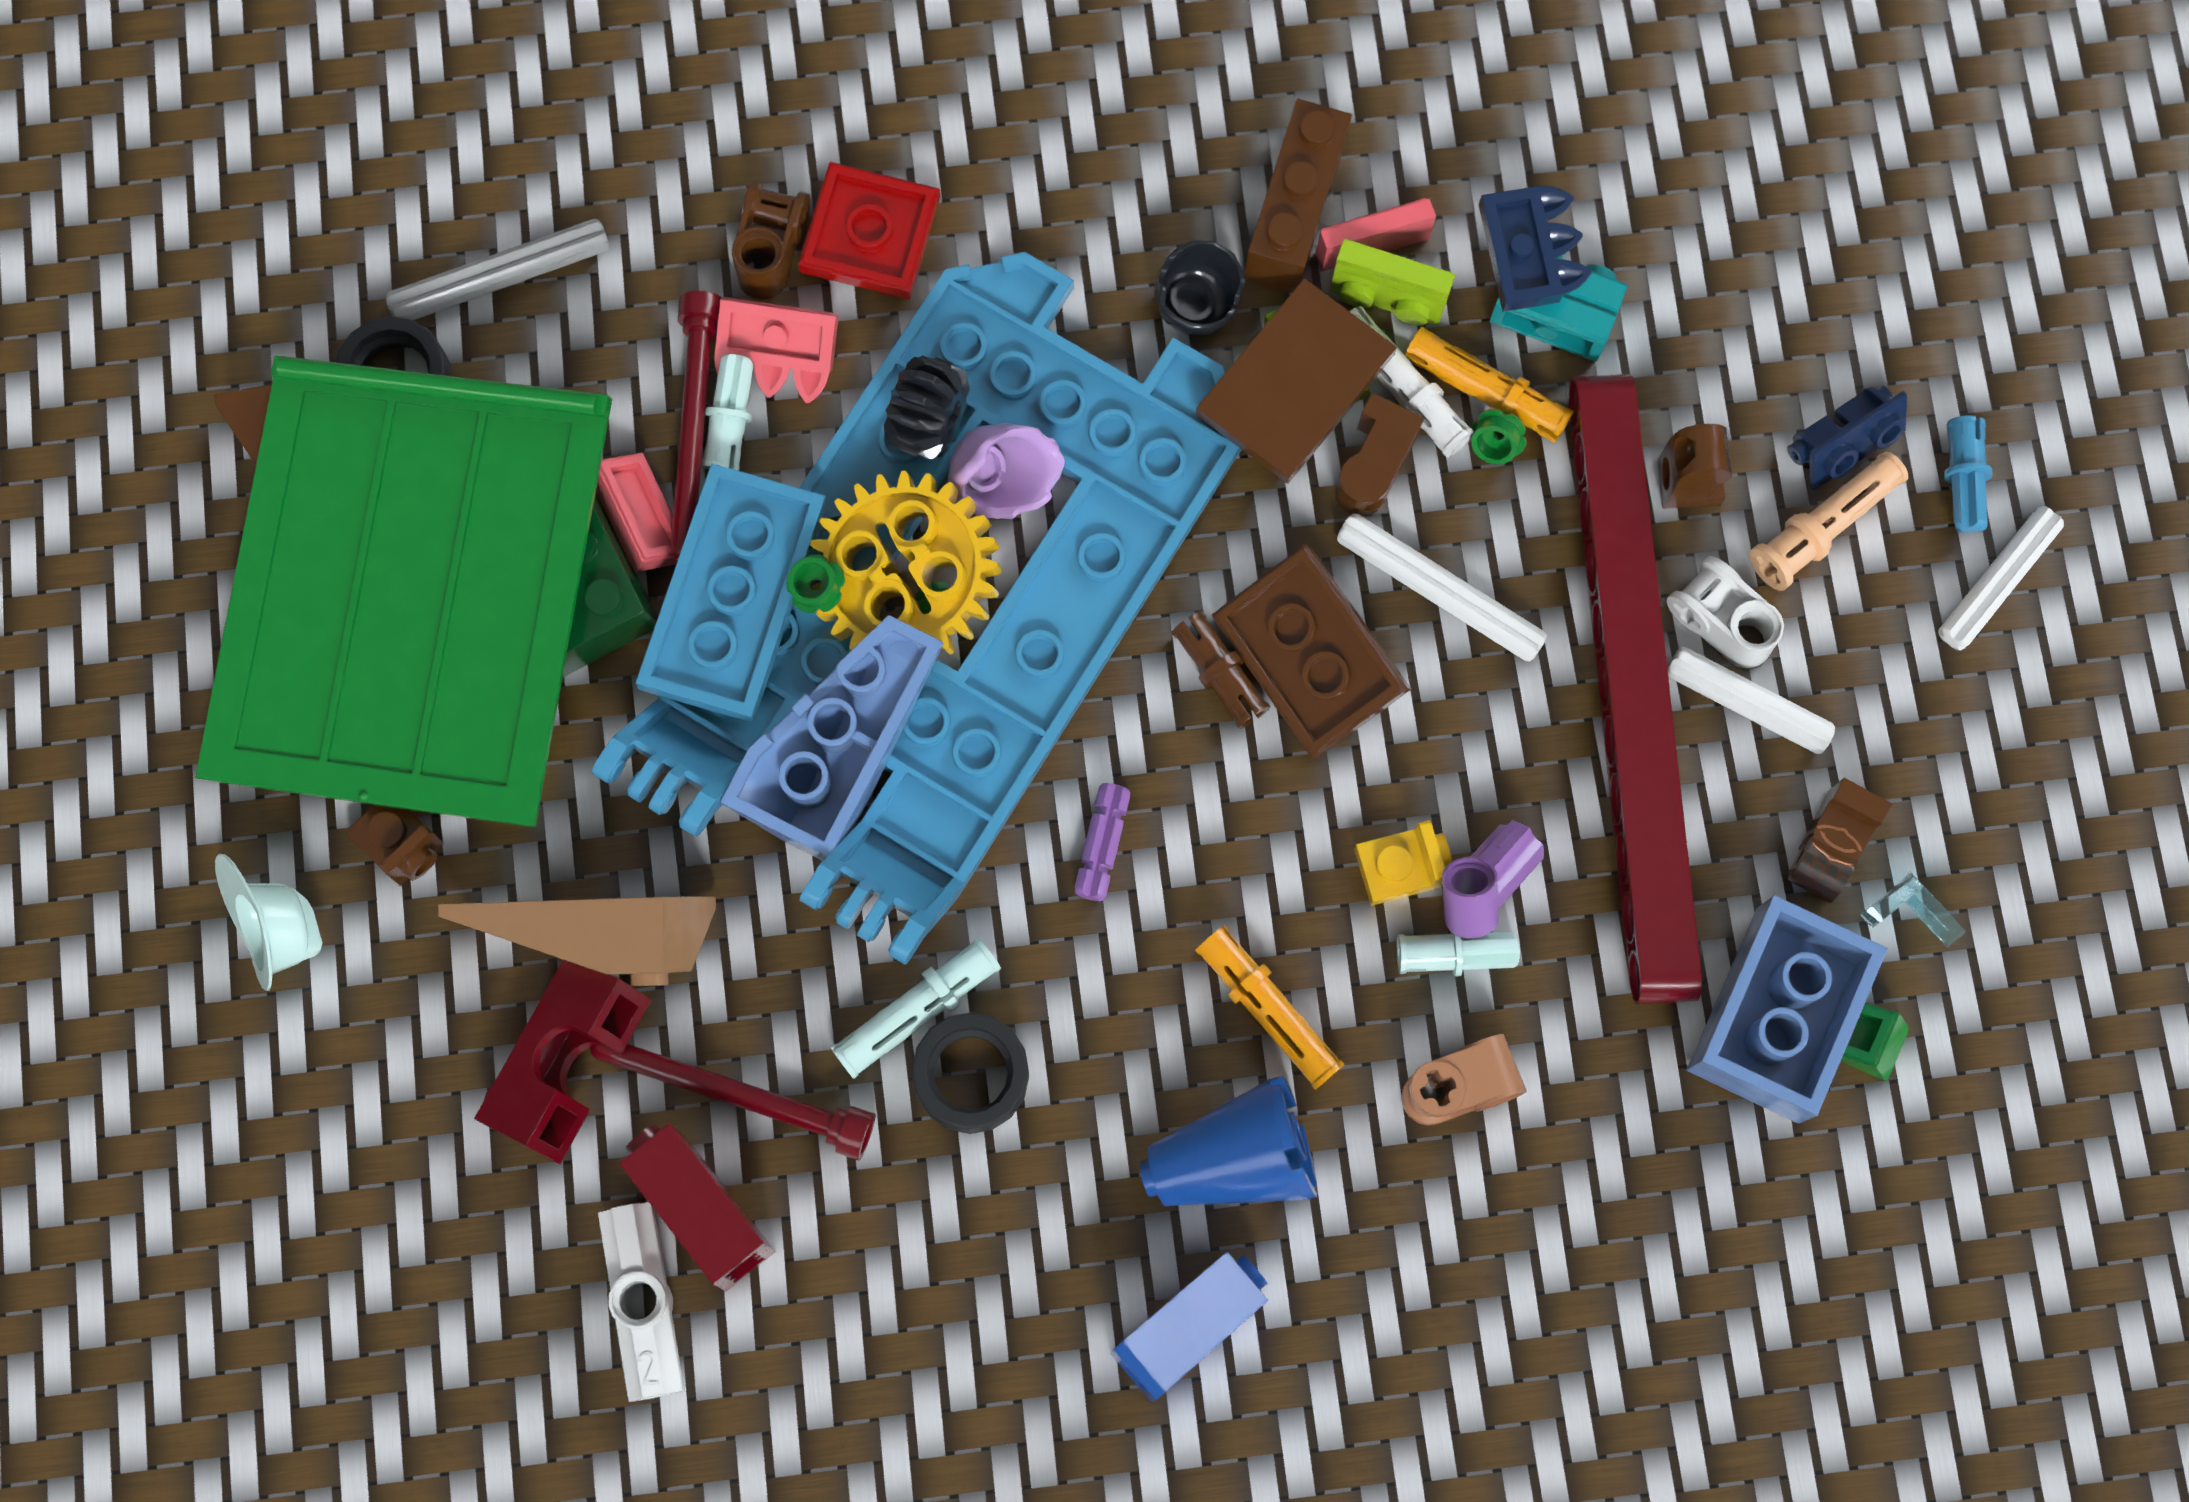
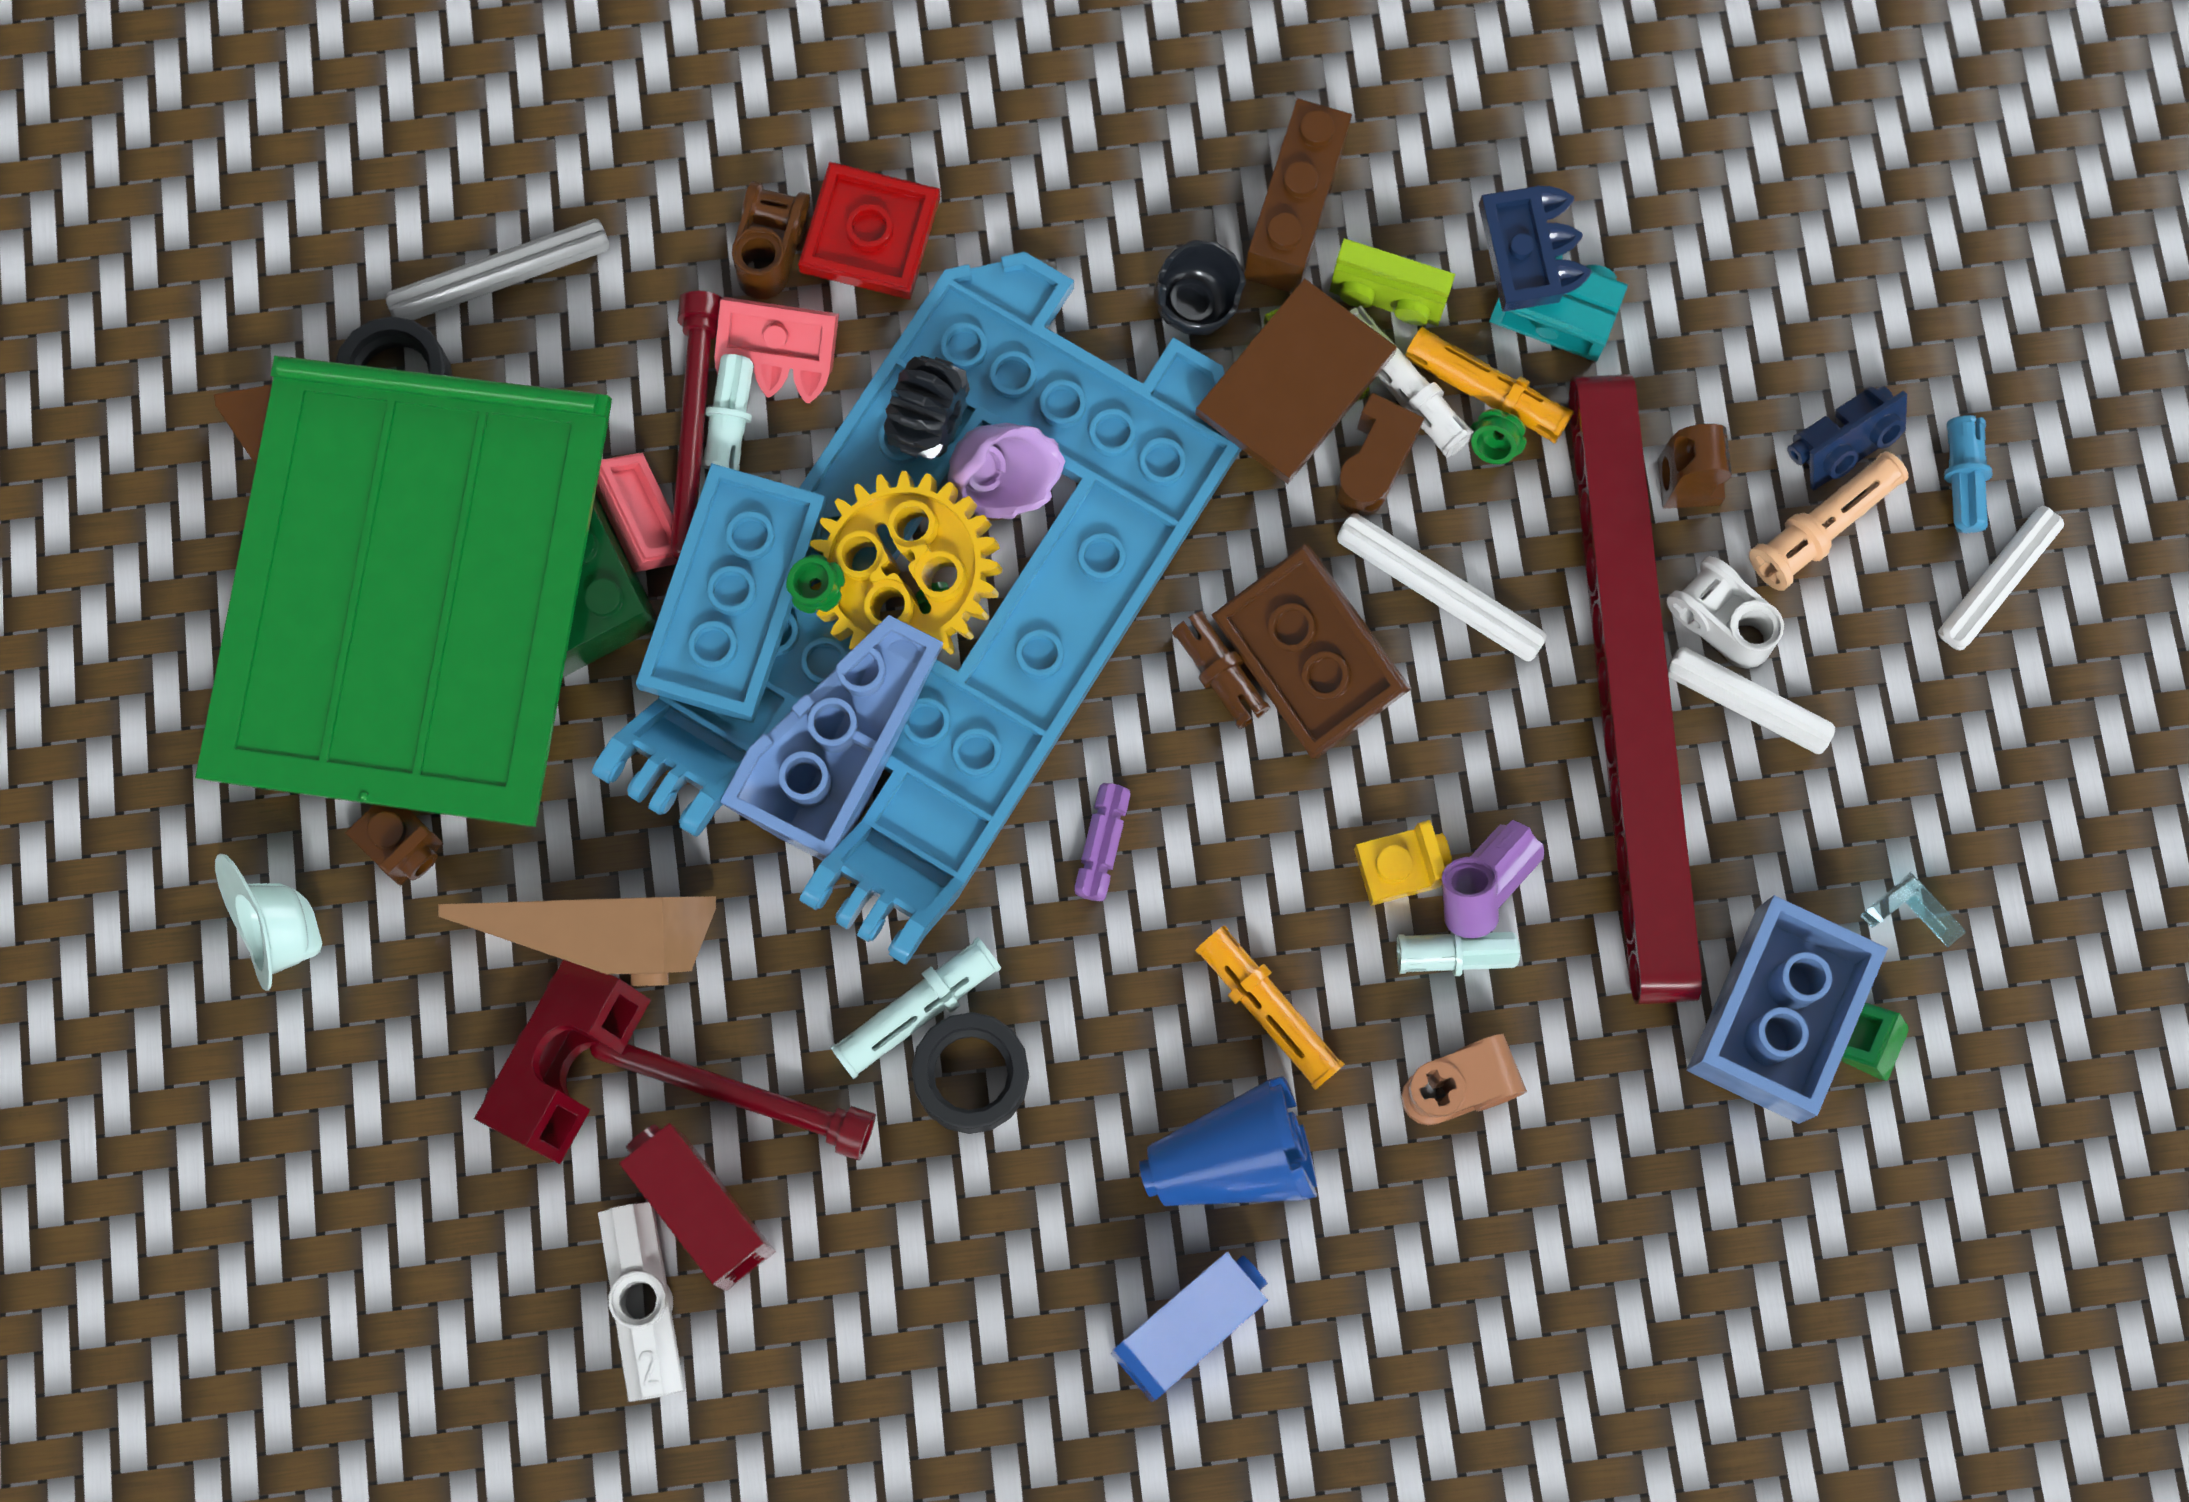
coral tile [1315,198,1436,272] -> none
reddish brown leg [1786,778,1893,903] -> none

